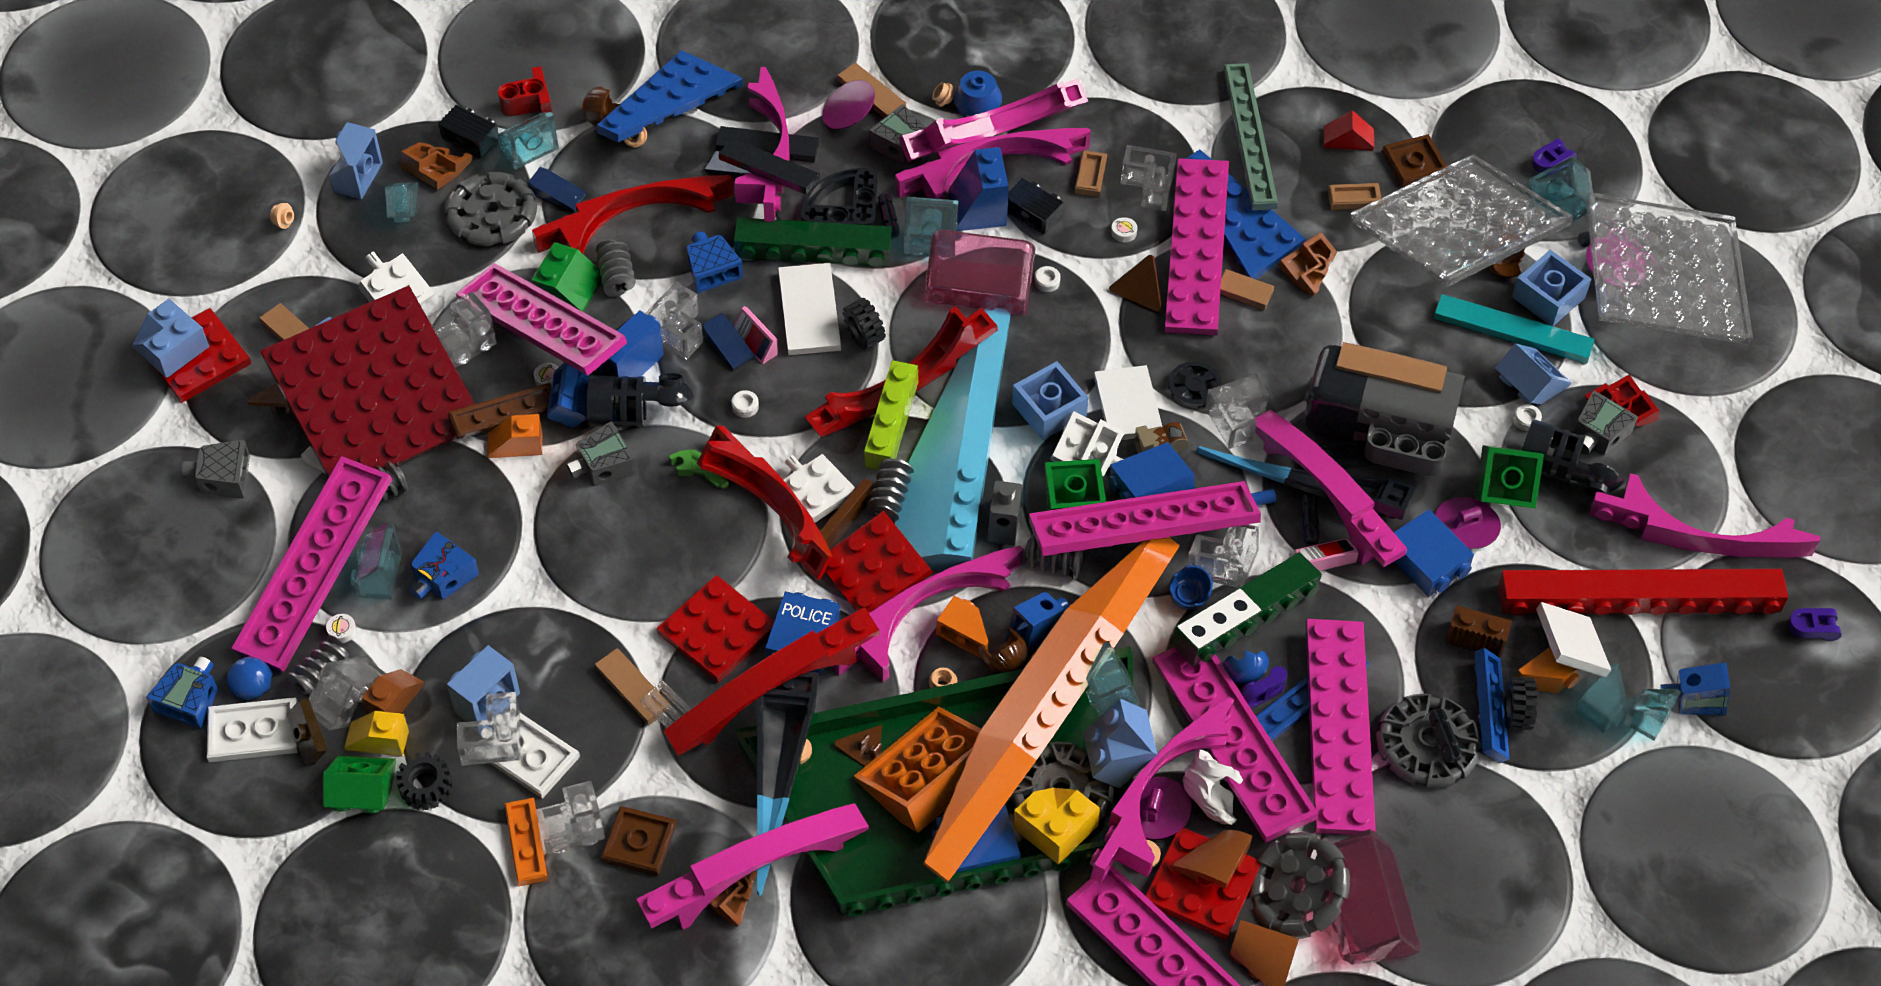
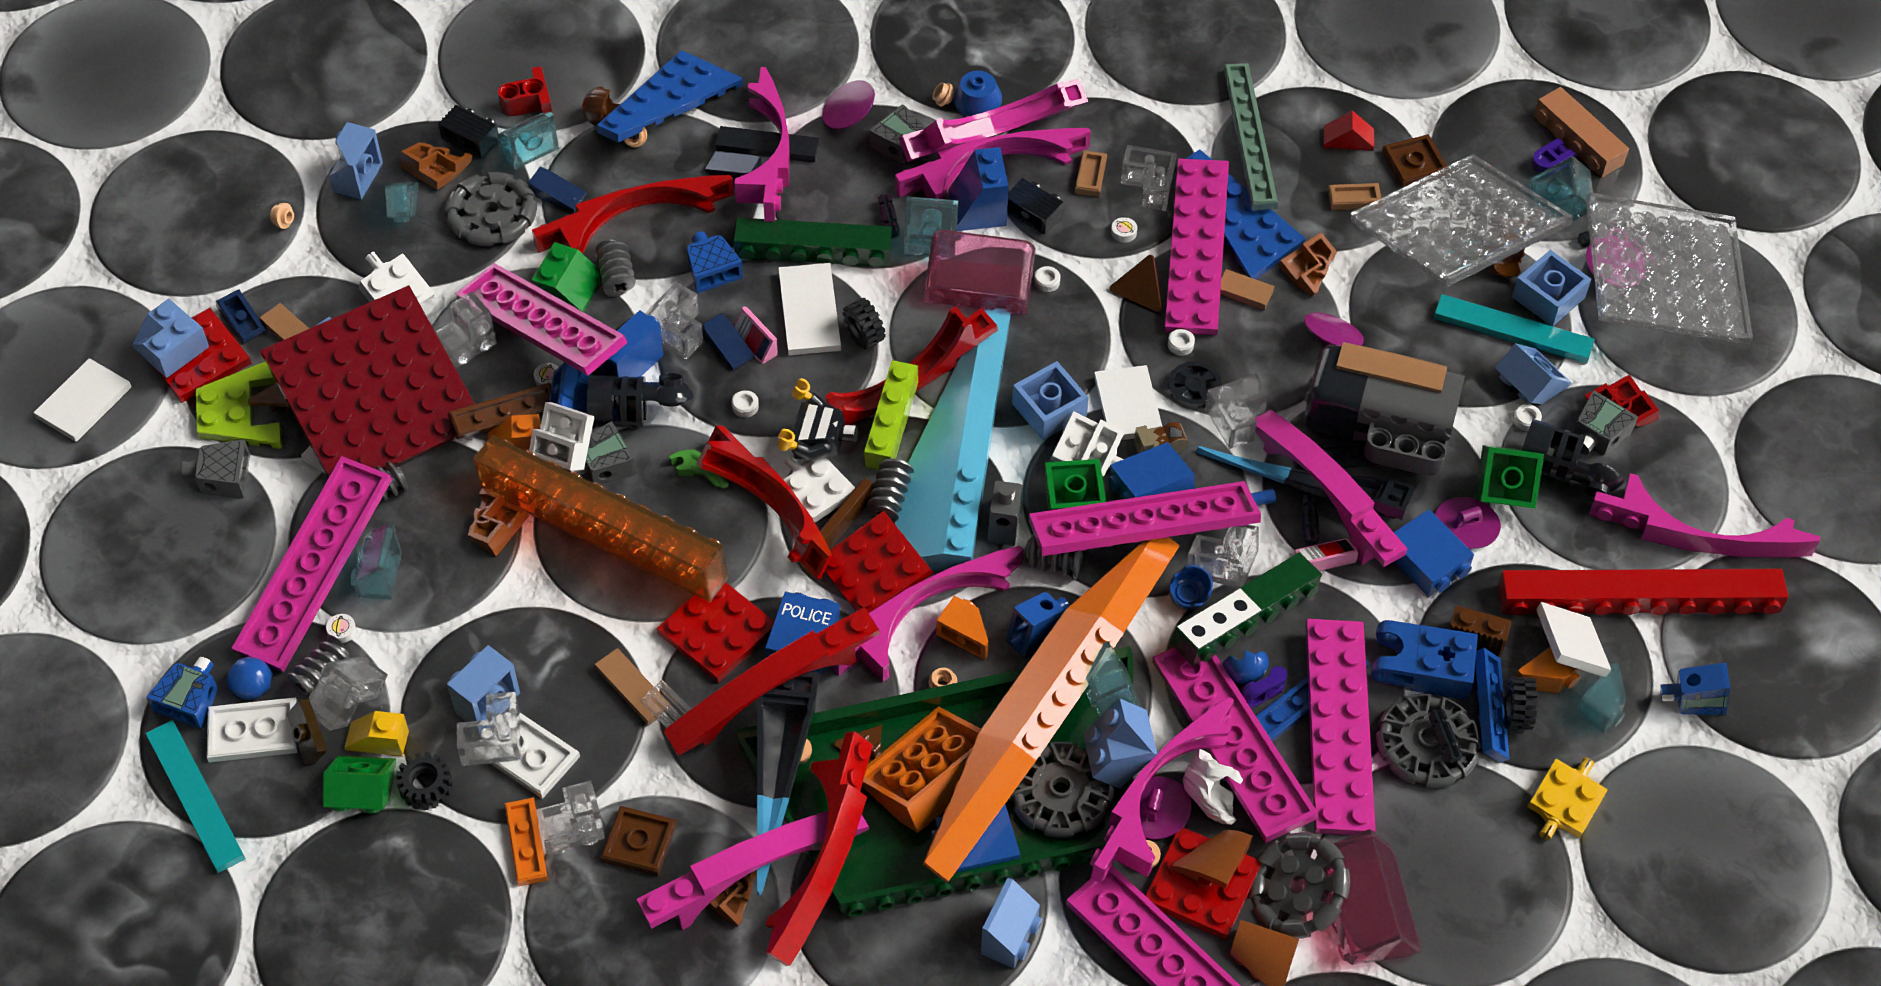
dark orange slope [361,669,425,714] -> none
blue torso [409,531,479,600] -> none
black tile [719,138,820,195] -> none
black beam [801,168,878,226] -> none
medium nougat tile [838,63,906,118] -> none
reddish brown hair [978,626,1028,674] -> none
yellow slope [1014,788,1100,864] -> none
clear light blue slope [1623,689,1681,741] -> none
dark purple plate [1788,608,1842,641] -> none
none -> white tile [34,358,131,442]
none -> teal tile [146,720,246,873]
none -> lime wing [196,362,282,449]
none -> dark blue slope [216,289,267,344]
none -> dark orange slope [468,488,529,557]
none -> clear orange brick [473,435,729,602]
none -> white plate [528,402,594,483]
none -> red slope [765,731,873,966]
none -> black torso [777,379,858,462]
none -> slope [981,878,1042,969]
none -> white tile [1168,329,1195,356]
none -> magenta shield [1304,312,1364,346]
none -> blue brick [1371,620,1478,700]
none -> yellow plate [1527,758,1608,841]
none -> nougat brick [1534,87,1629,178]

